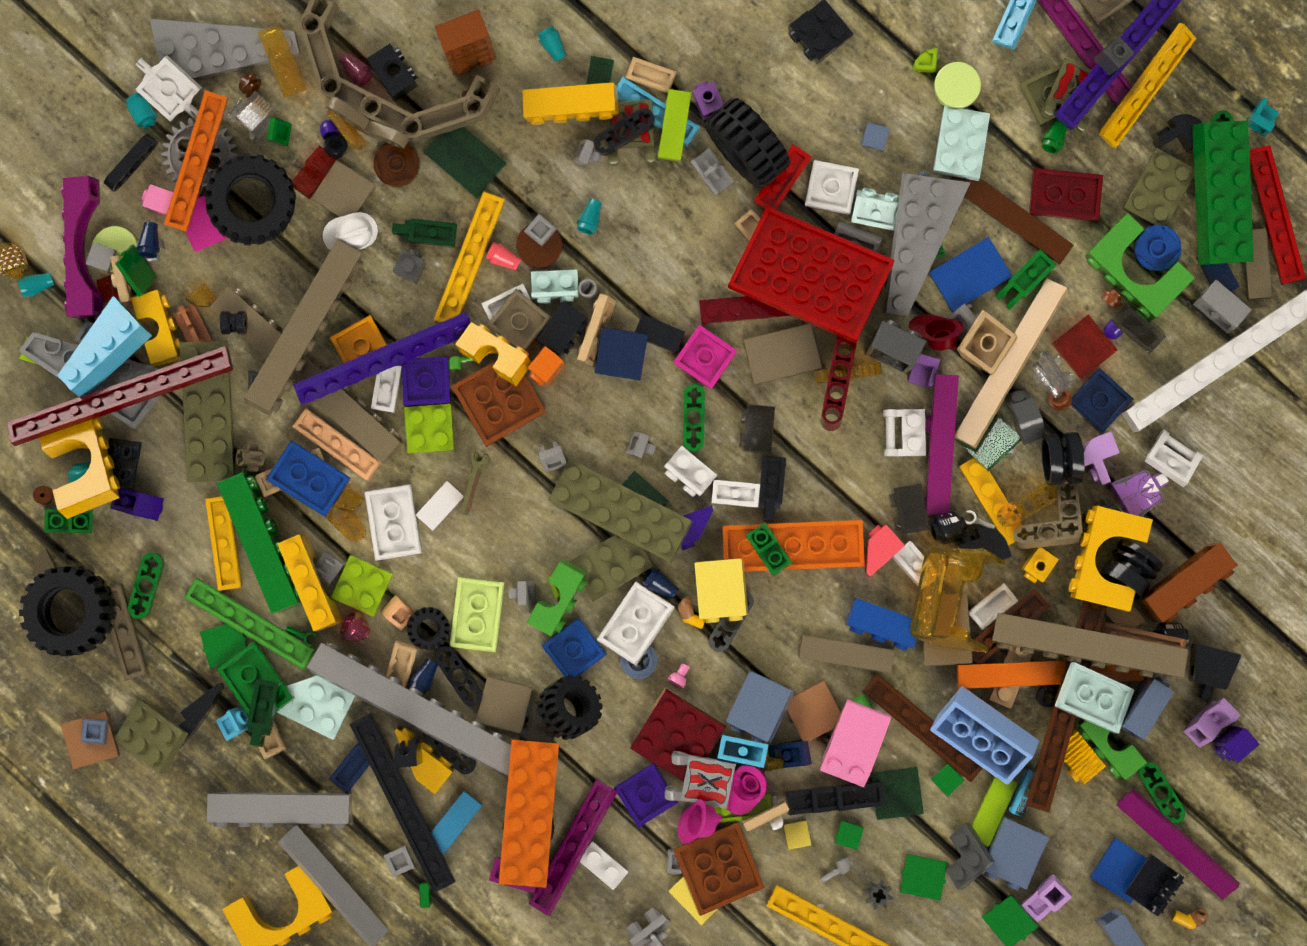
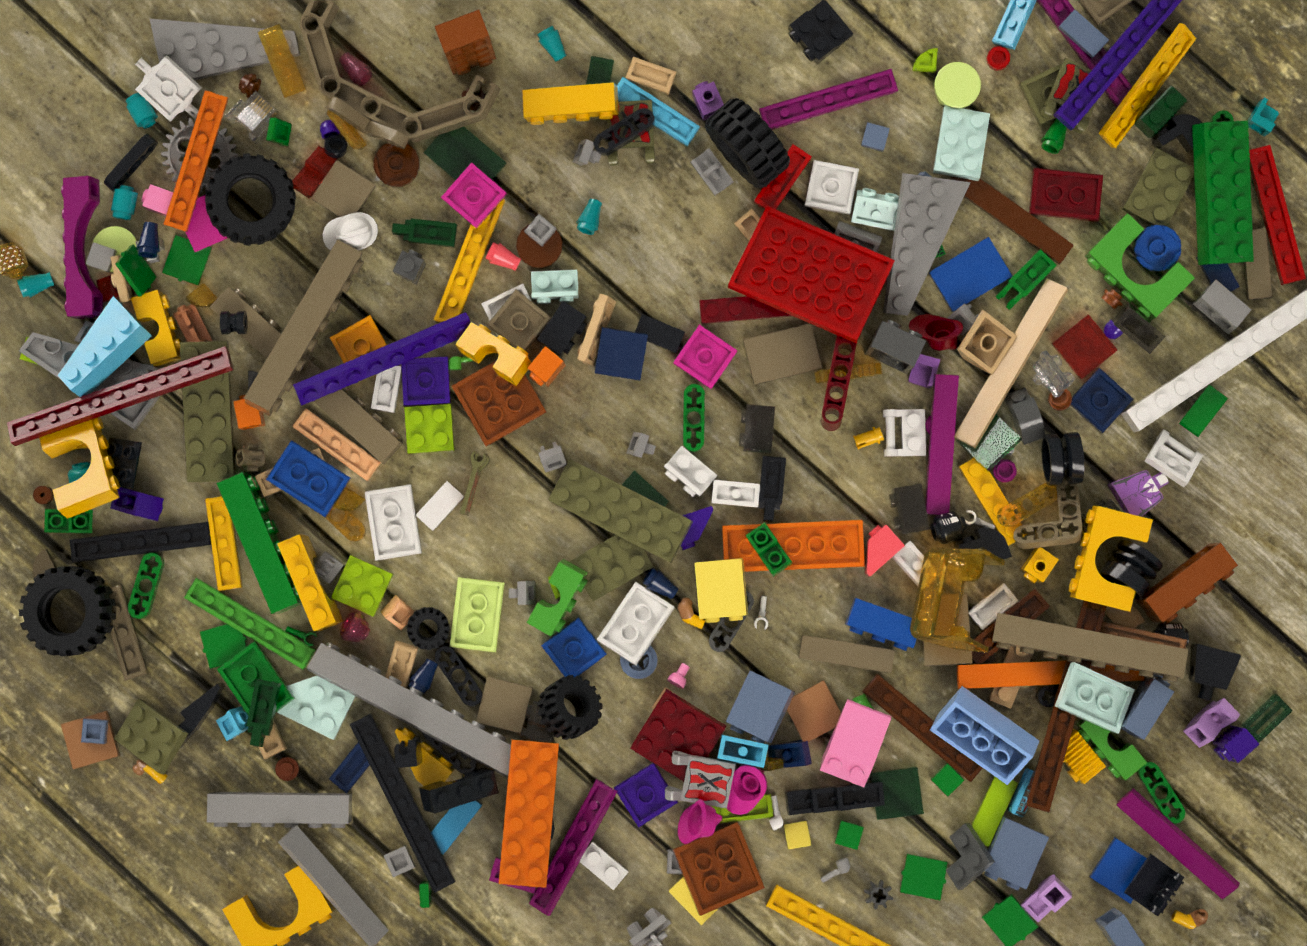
black brick [367,43,418,102] -> none
light grey hinge [578,279,598,299] -> none
lime tile [658,89,692,162] -> none
tan tile [742,800,789,832] -> none
lavender brick [1083,431,1120,486] -> none
dark grey brick [1094,36,1134,76] -> none
none -> black tile [69,522,212,563]
none -> teal brick [111,185,138,220]
none -> arm [132,759,168,784]
none -> green piece [162,235,212,286]
none -> orange brick [233,395,266,430]
none -> copper plate [275,757,299,781]
none -> black arch [419,768,499,814]
none -> dark pink plate [441,162,507,229]
none -> white hand [754,596,768,630]
none -> magenta tile [759,69,898,130]
none -> yellow pin [853,427,884,450]
none -> red tile [986,46,1010,71]
none -> magenta plate [993,459,1017,483]
none -> sand blue tile [1058,9,1109,58]
none -> dark green brick [1134,86,1187,138]
none -> green slope [1179,385,1228,437]
none -> clear green tile [1241,693,1293,743]

